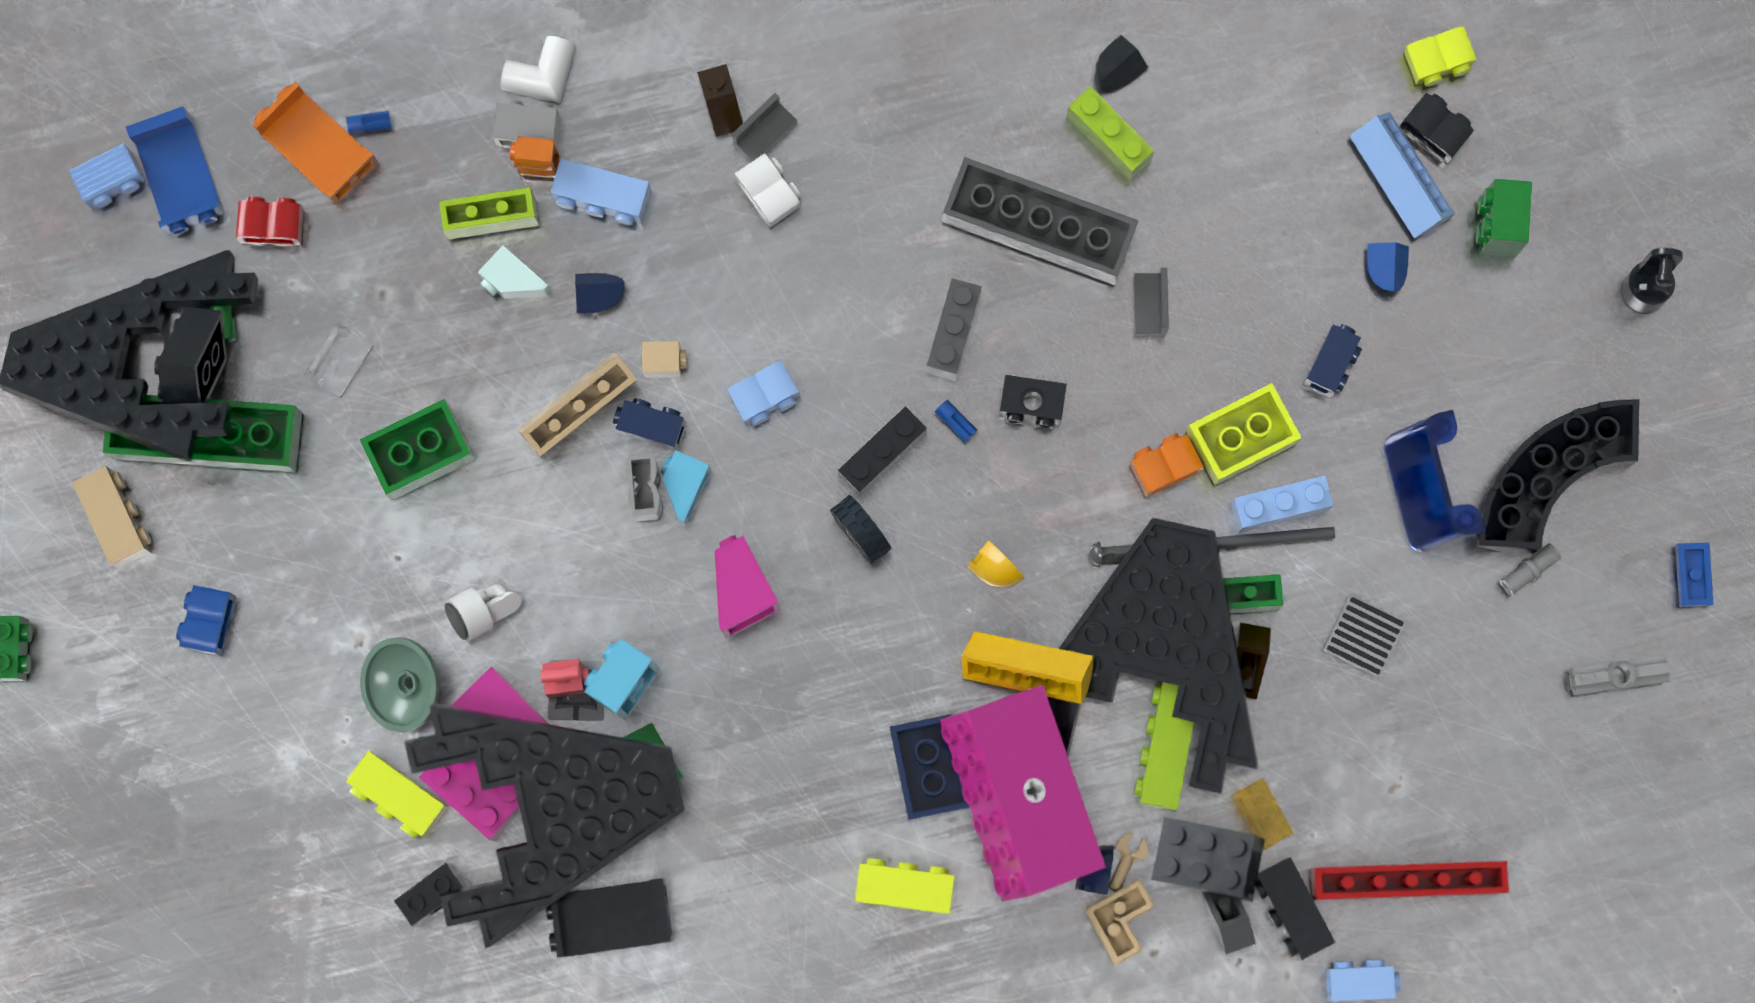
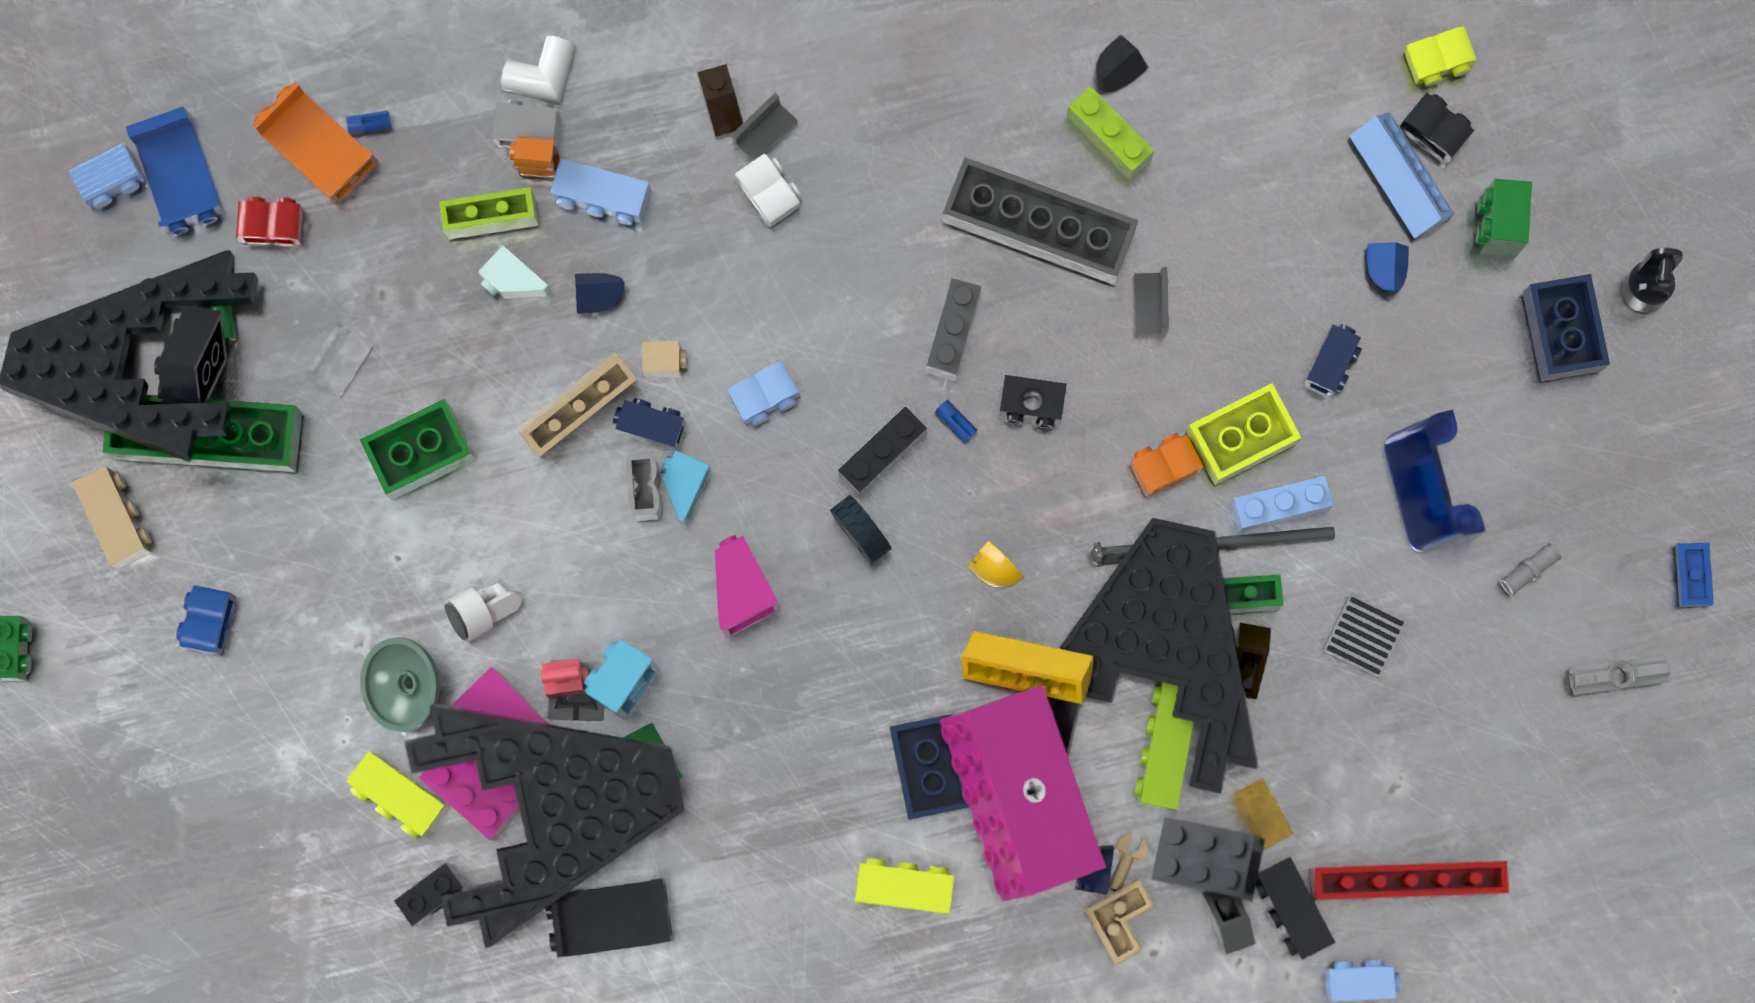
black brick [1478,399,1640,554] -> none
none -> dark blue brick [1523,274,1610,382]

